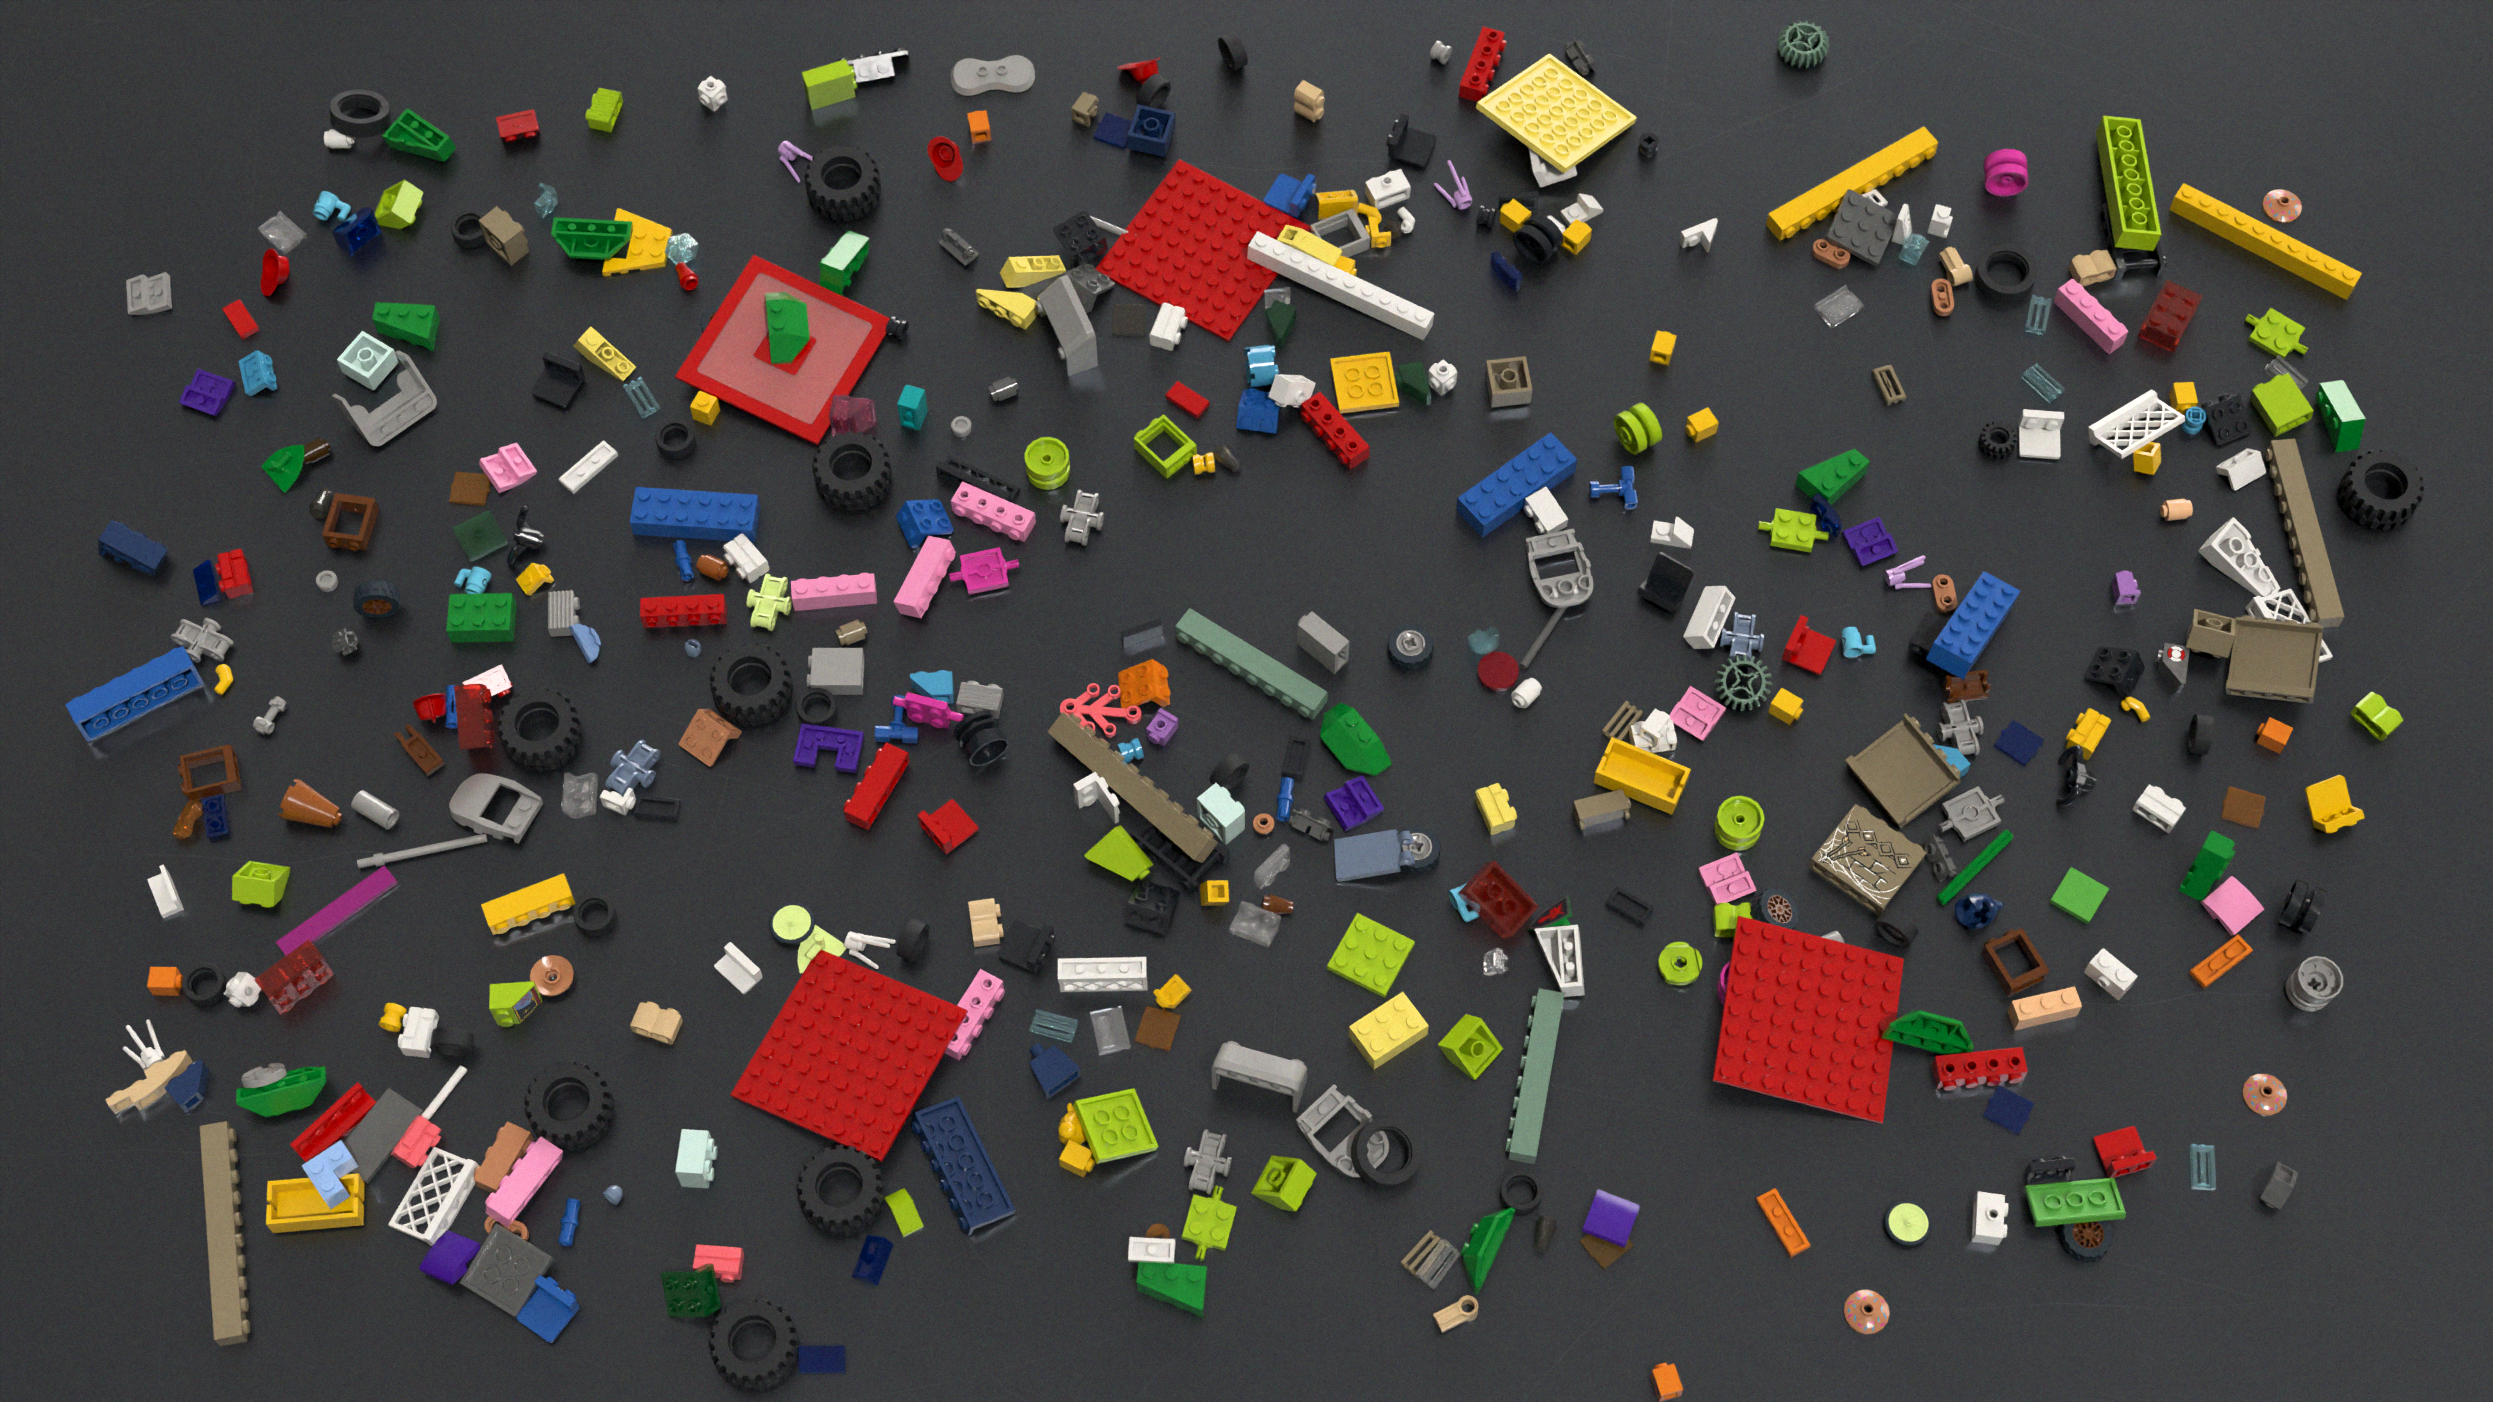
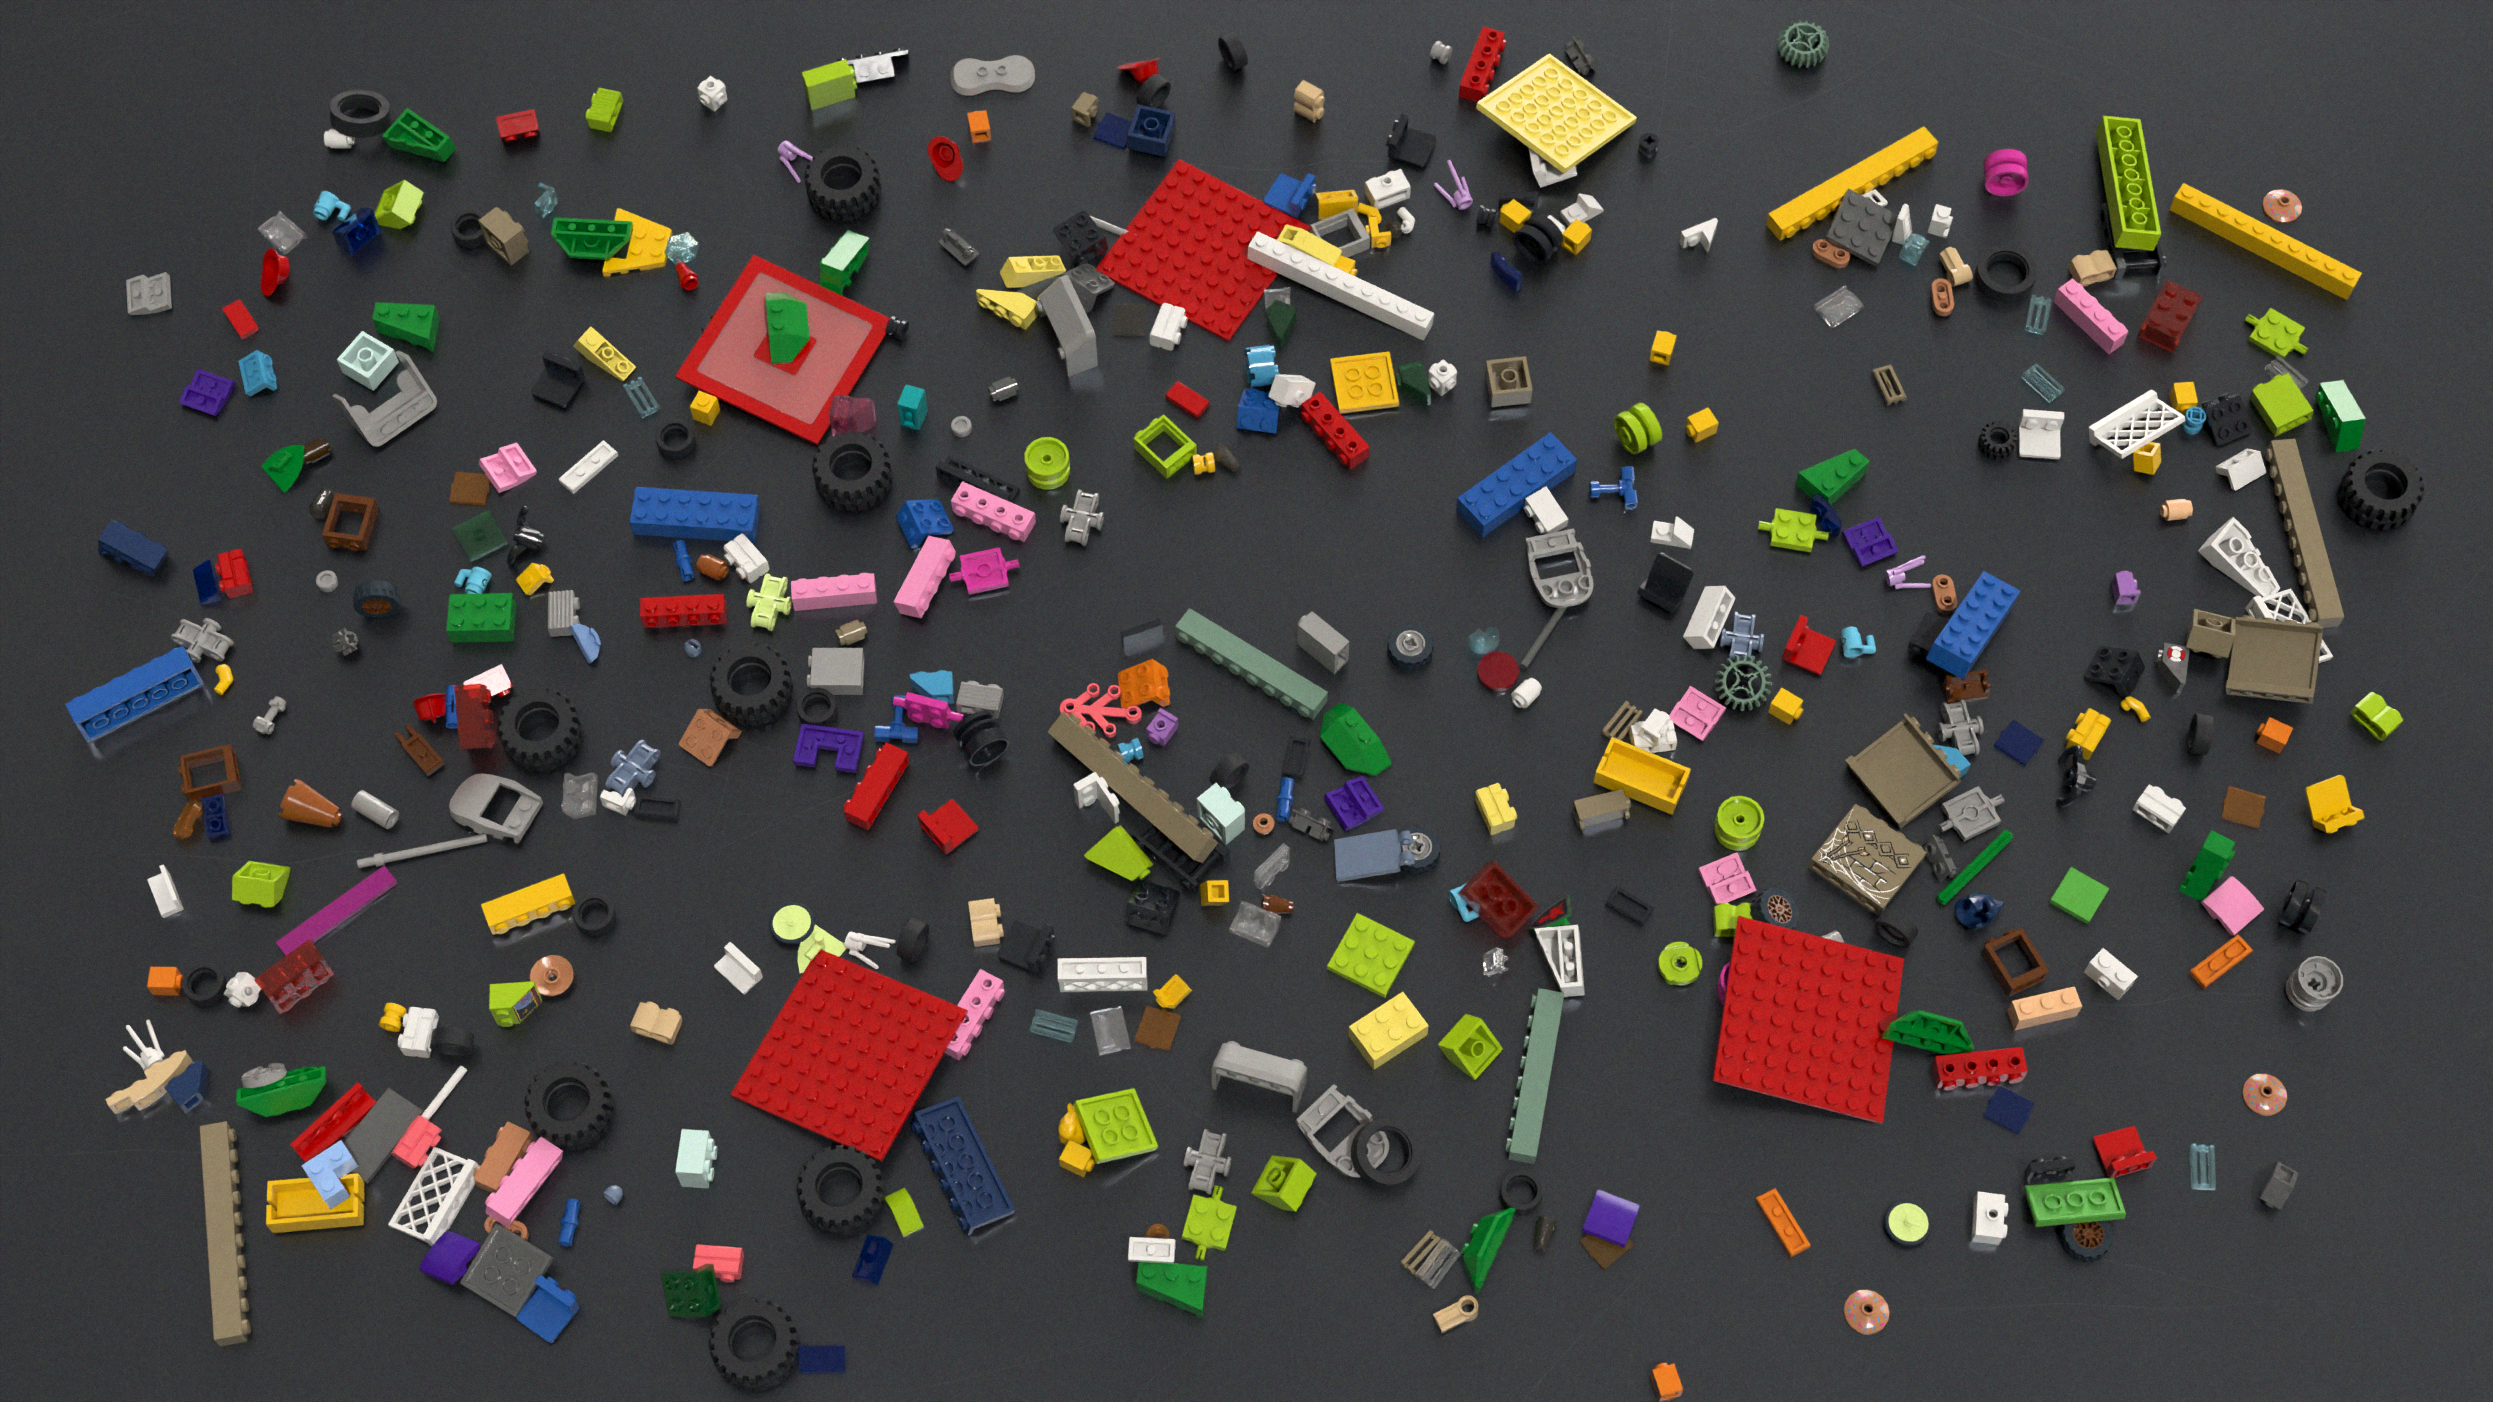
dark blue torso [1029,1043,1081,1099] -> none

